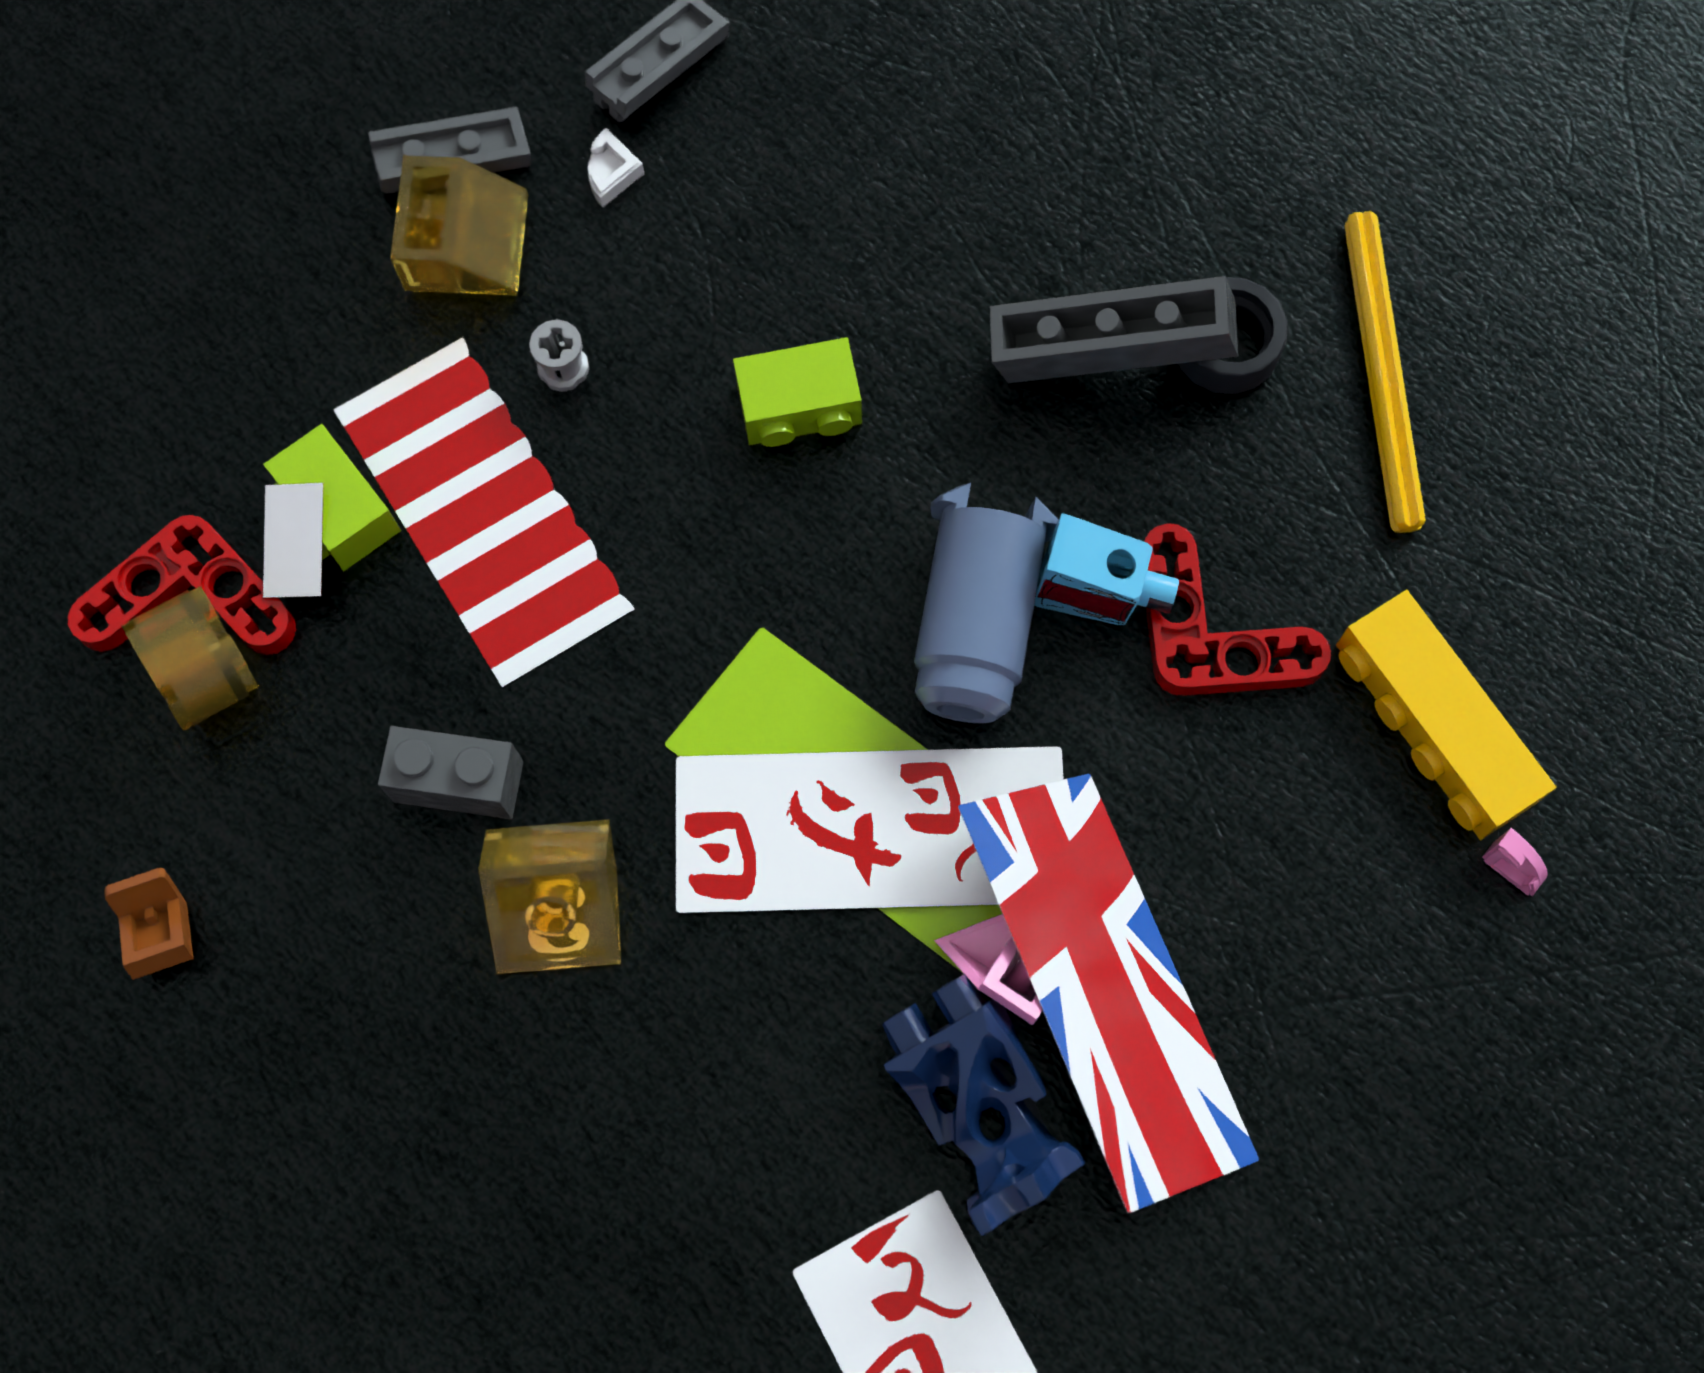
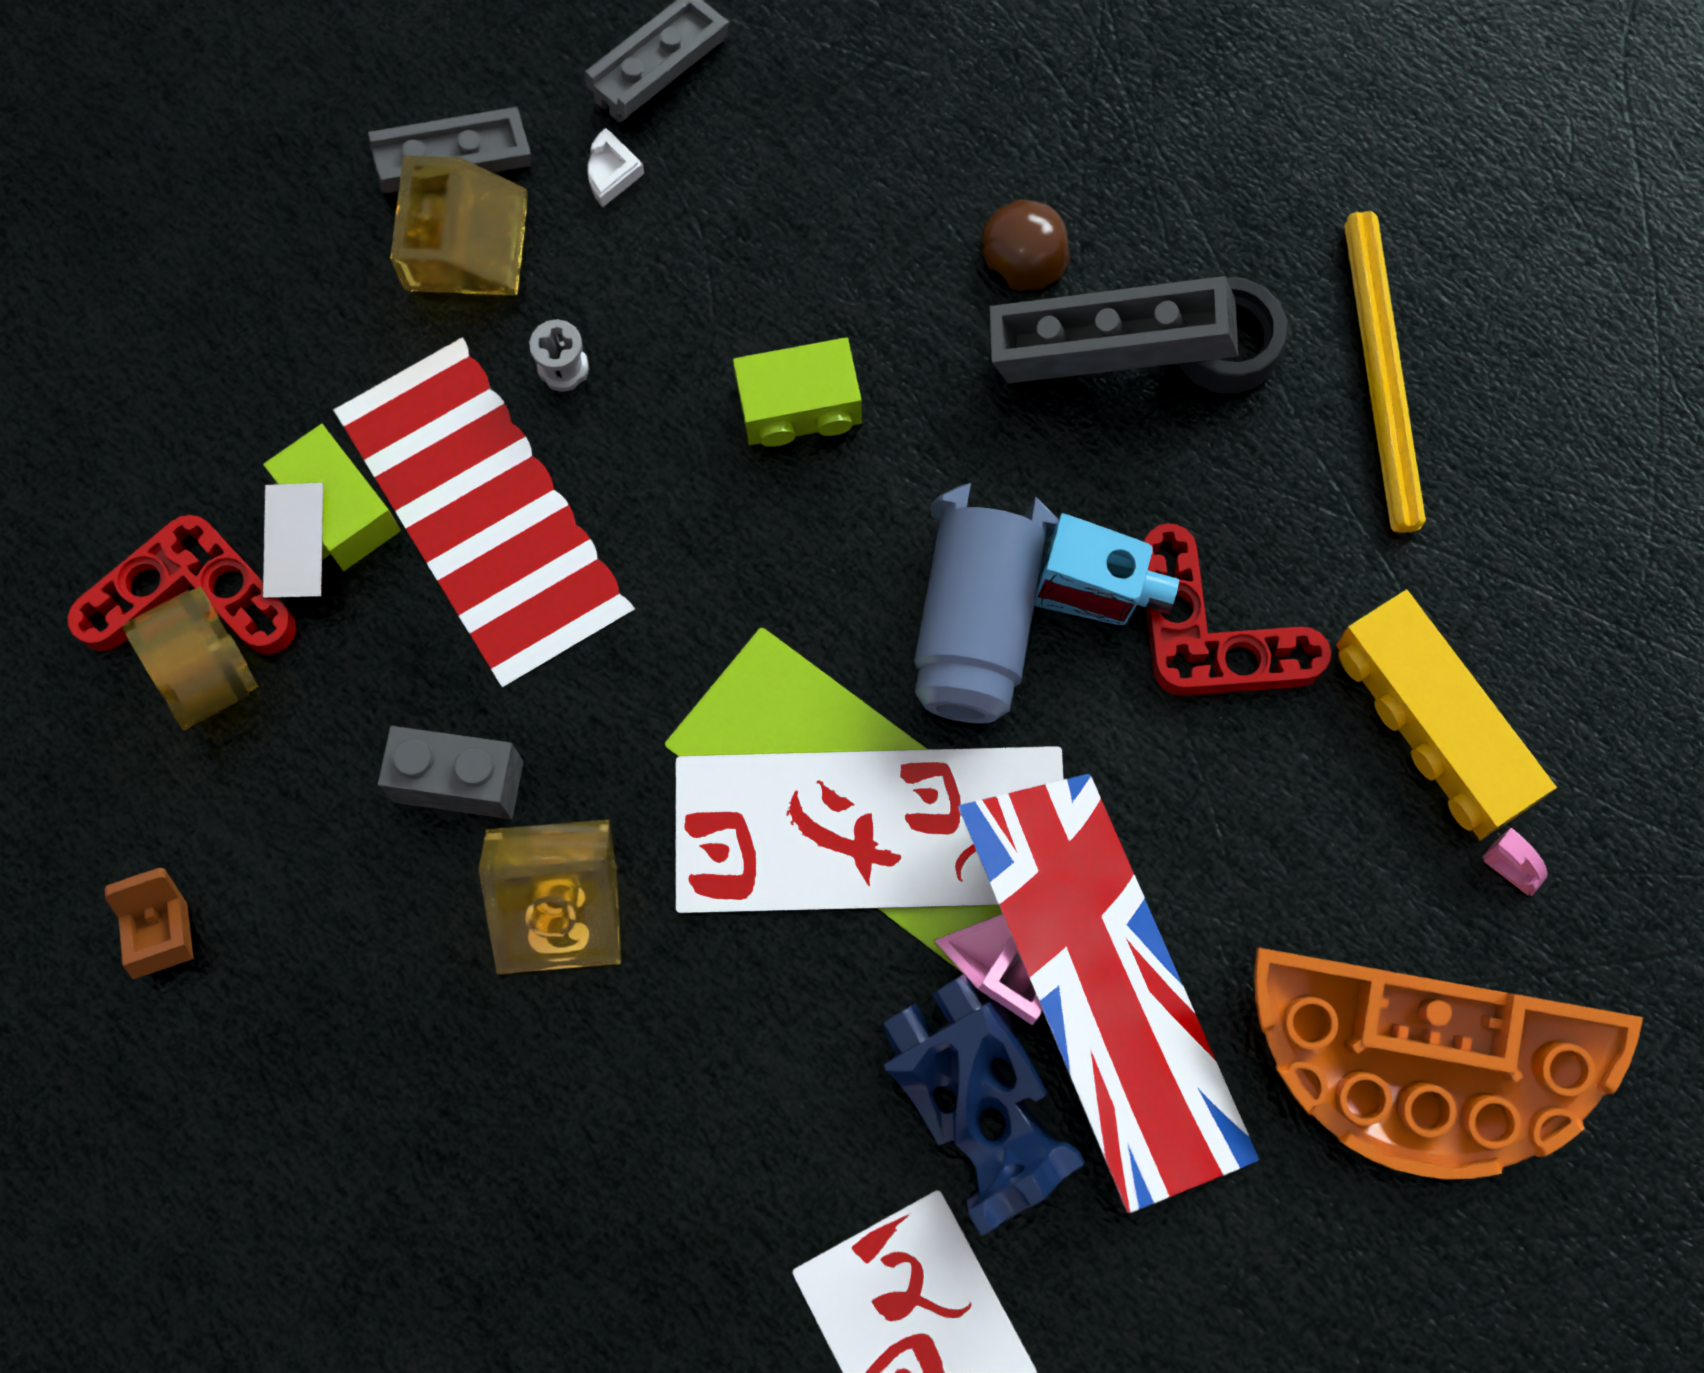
none -> reddish brown hair [981,199,1070,291]
none -> orange brick [1254,948,1643,1179]

